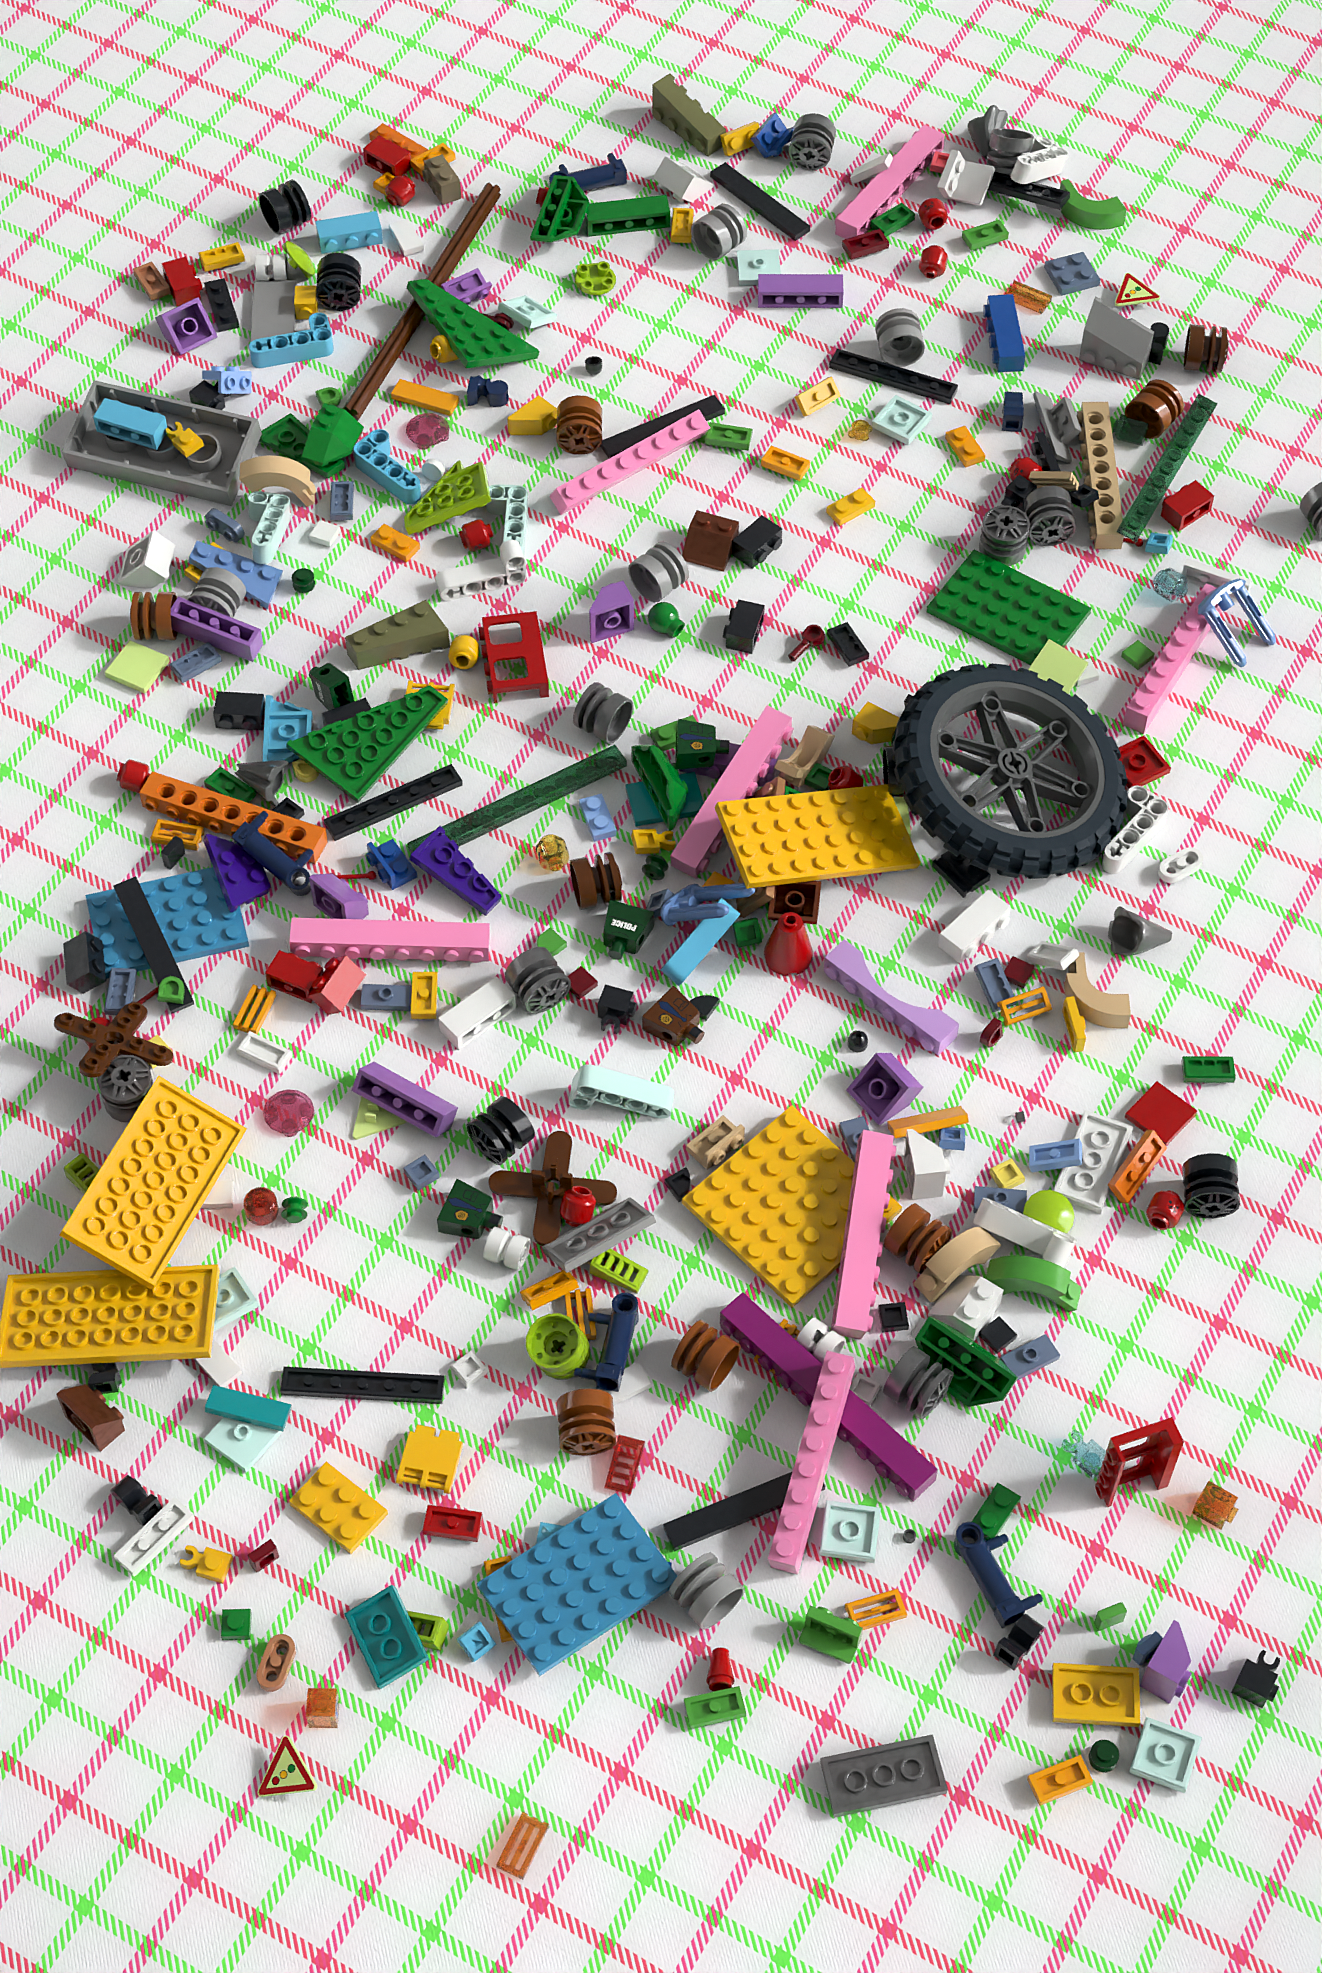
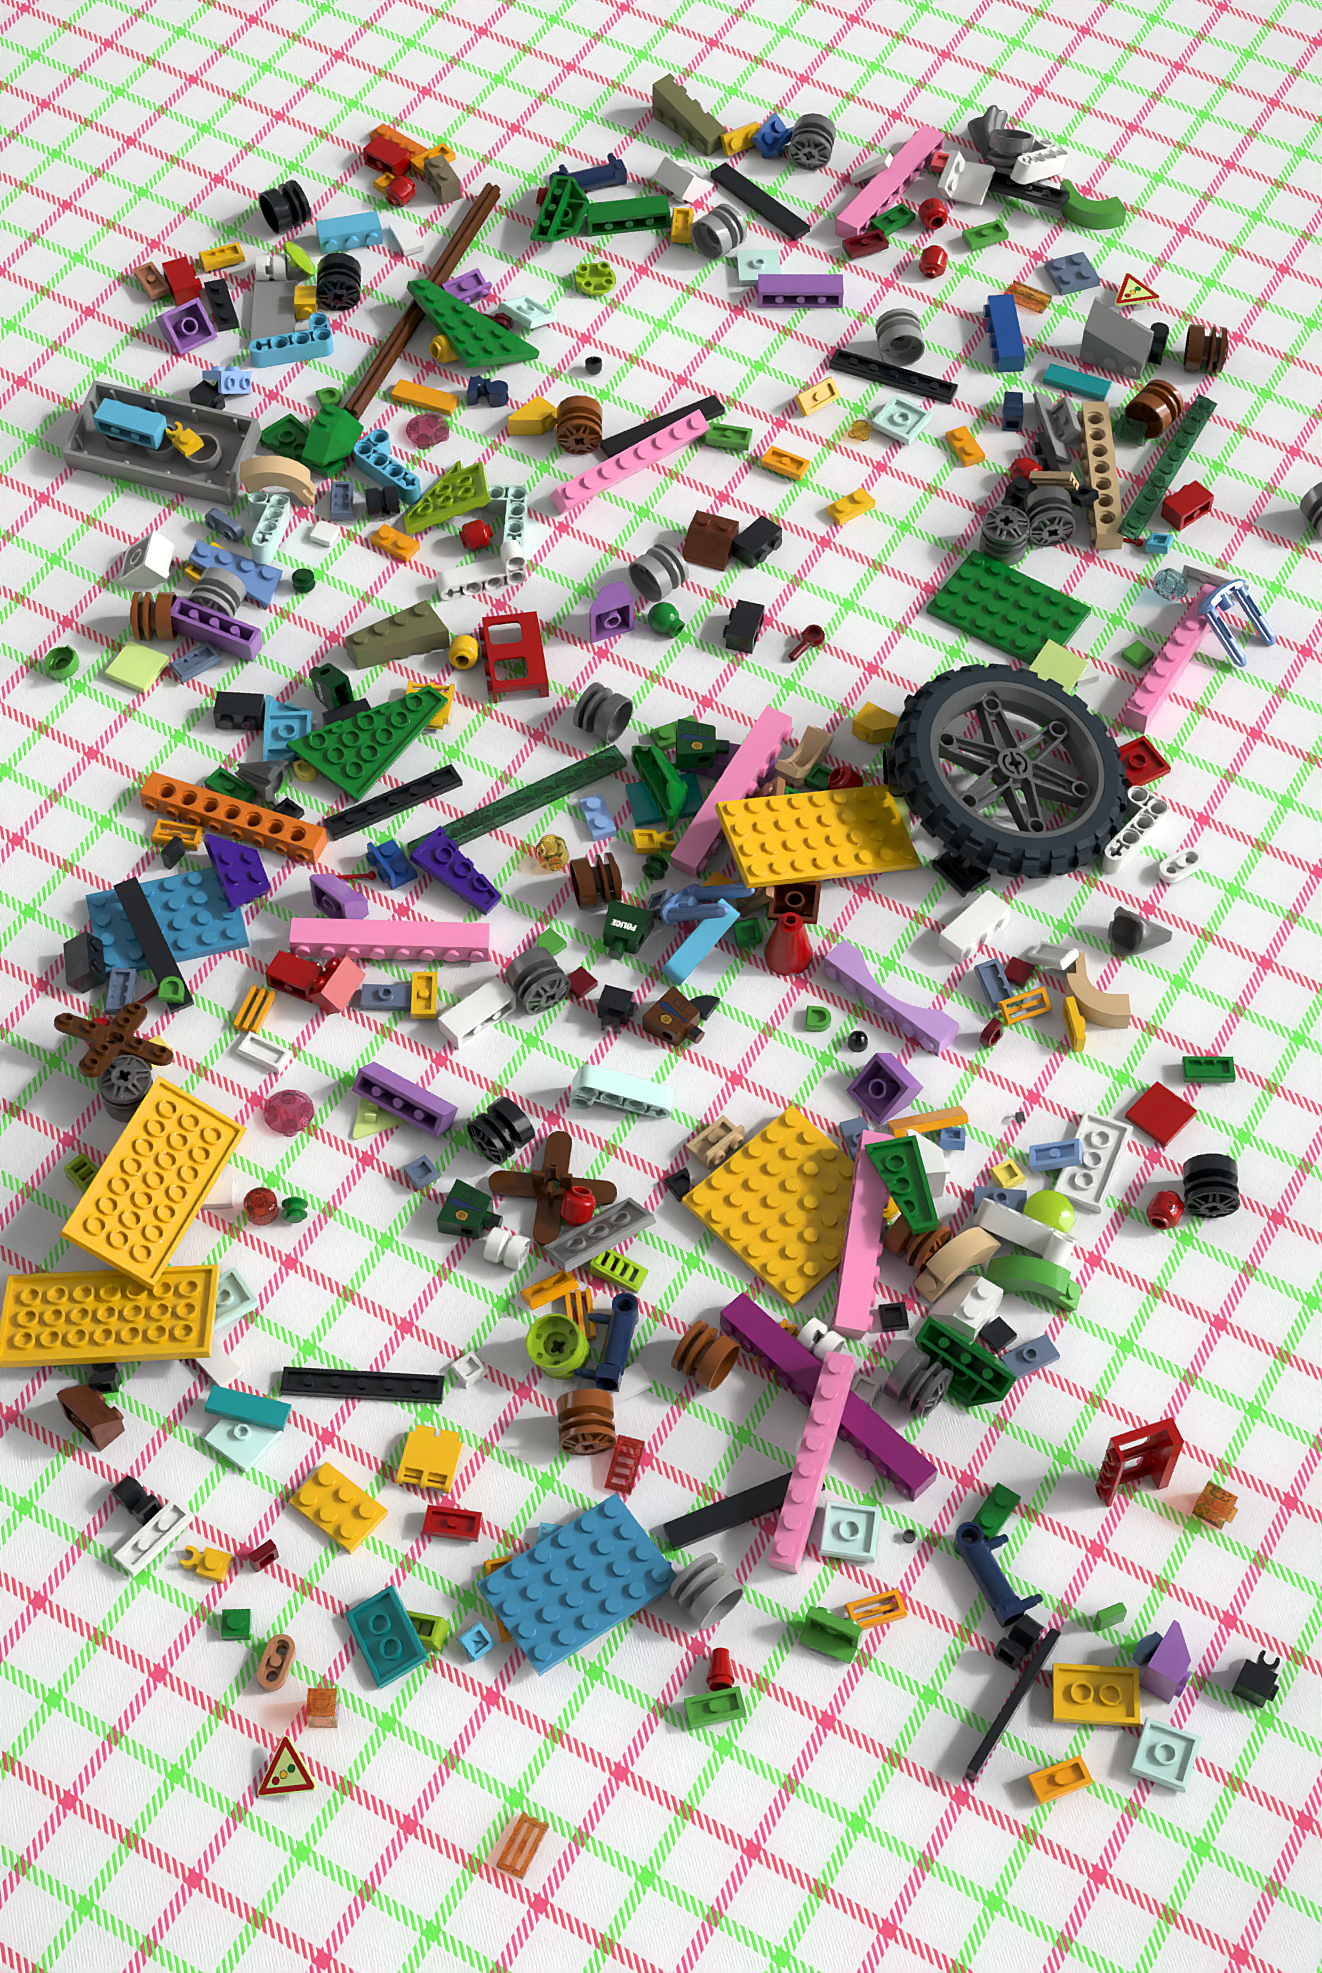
red head [116,759,150,793] -> none
dark blue piece [232,811,314,896] -> none
white tile [422,459,445,481] -> none
flat silver plate [820,1734,948,1818] -> none
black plate [827,622,869,667] -> none
clear light blue plate [1062,1430,1106,1479] -> none
dark green wheel [1089,1740,1119,1773] -> none
orange plate [1108,1130,1167,1203] -> none
none -> bright green hair [44,645,79,679]
none -> black wheel [365,485,400,518]
none -> bright green tile [805,1005,831,1032]
none -> green wing [864,1135,939,1235]
none -> black tile [965,1628,1061,1783]
none -> teal tile [1043,363,1112,402]

